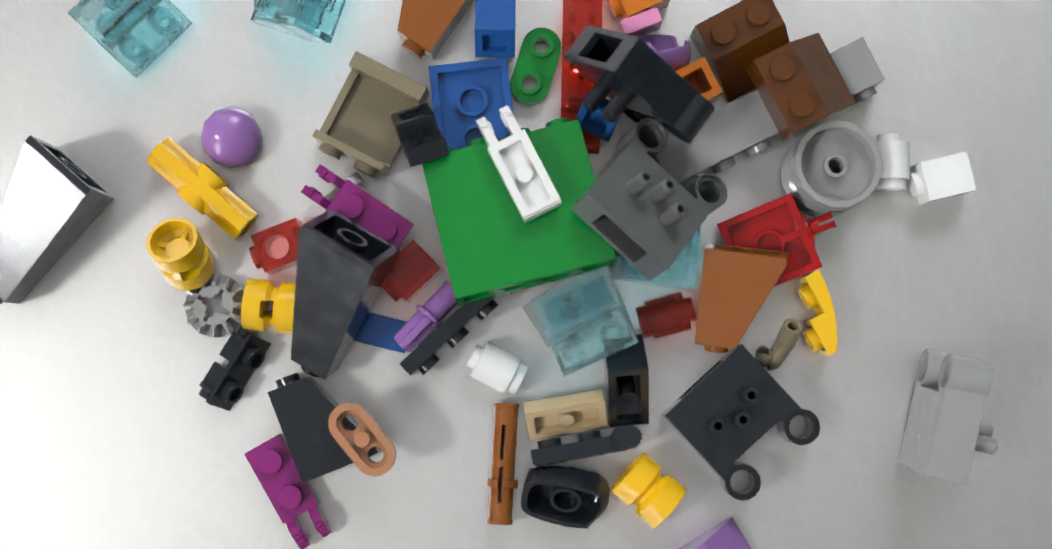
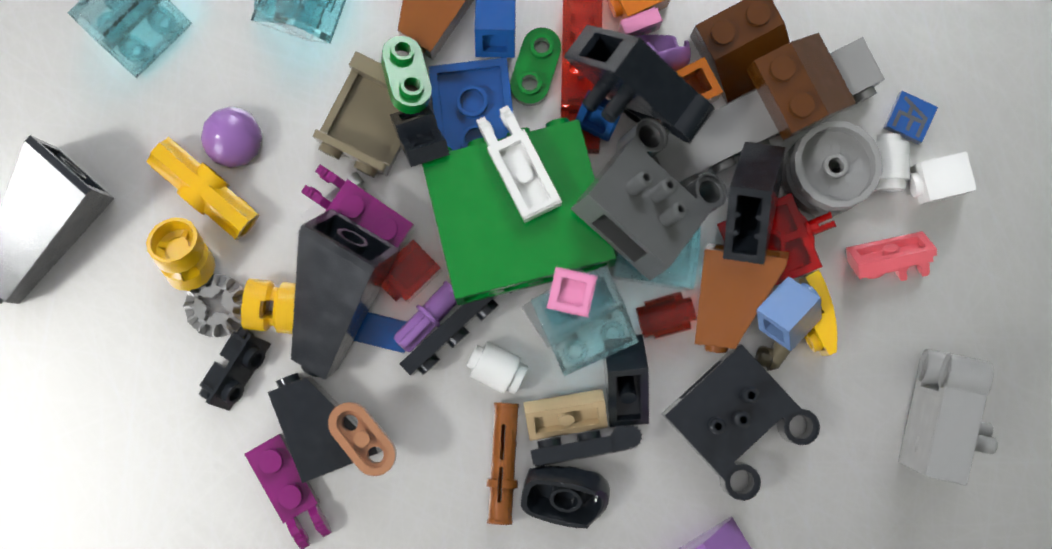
clear red brick [249,218,303,275] -> none
yellow wheel [610,452,687,529] -> none
none -> plate [381,36,432,114]
none -> bright pink tile [547,267,597,318]
none -> black slope [723,142,785,265]
none -> medium blue brick [756,276,822,351]
none -> coral plate [846,231,937,281]
none -> blue tile [883,91,938,144]

